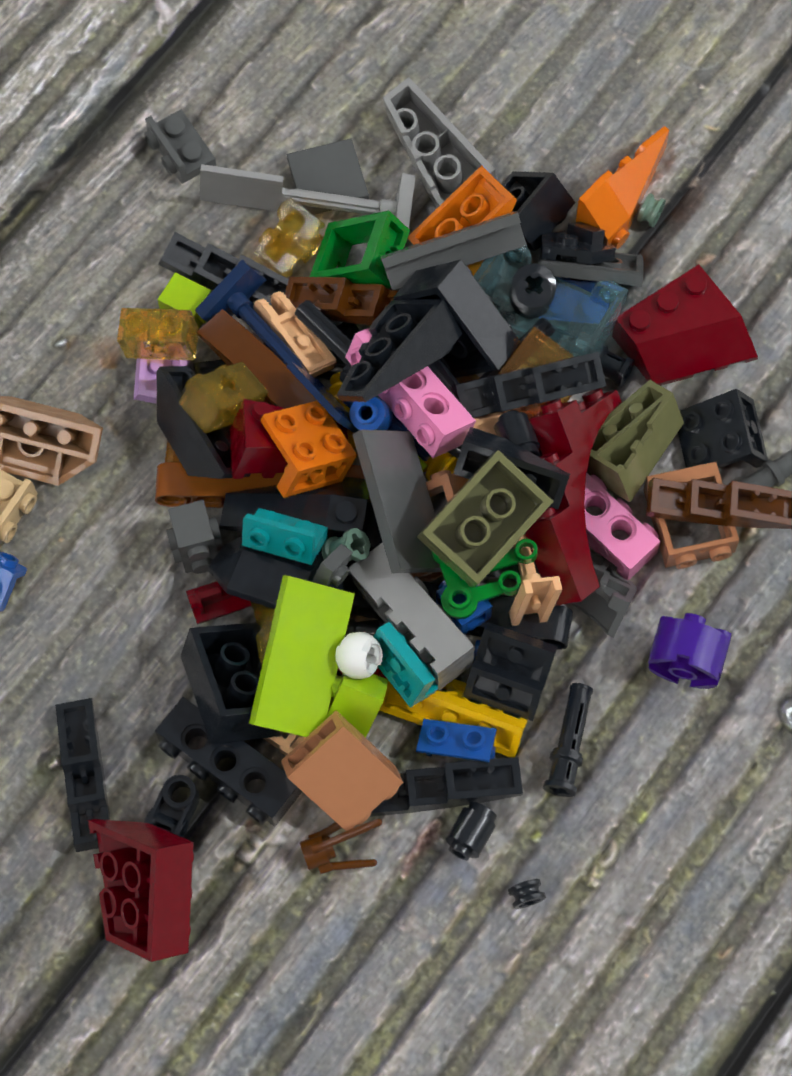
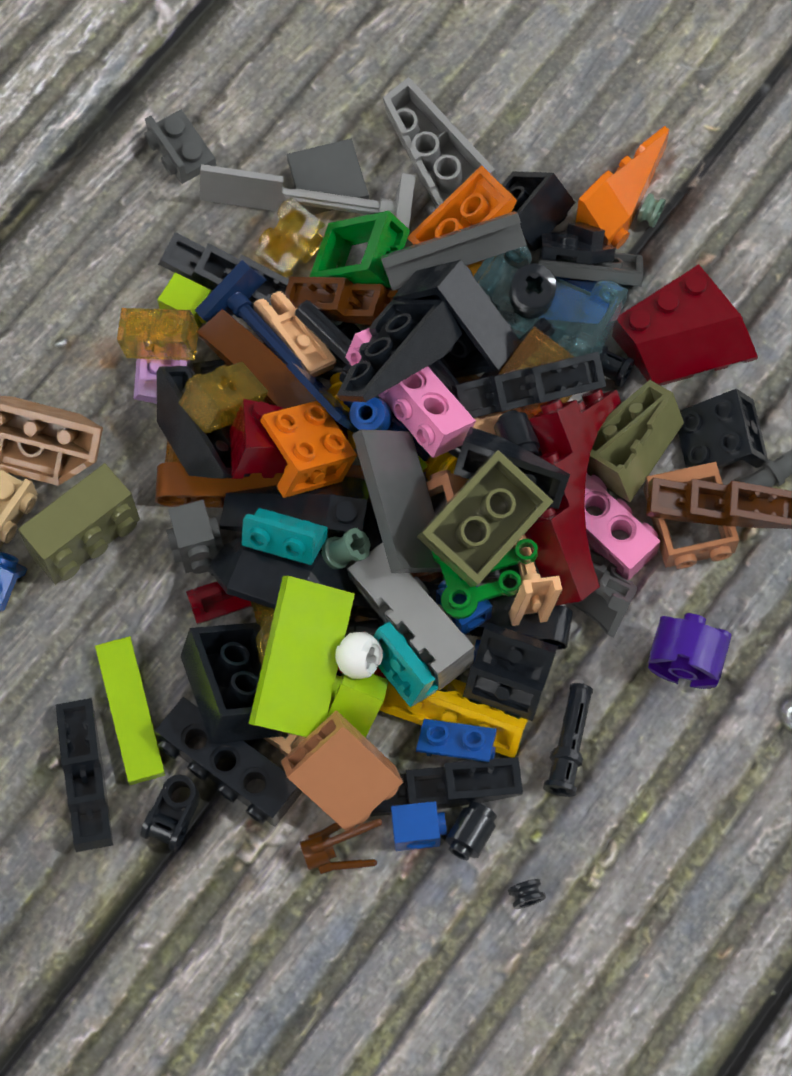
dark red wedge [88,819,194,962] -> none
dark grey plate [312,544,353,587] -> none
none -> olive brick [18,463,140,585]
none -> lime tile [95,636,166,785]
none -> blue brick [391,801,447,852]

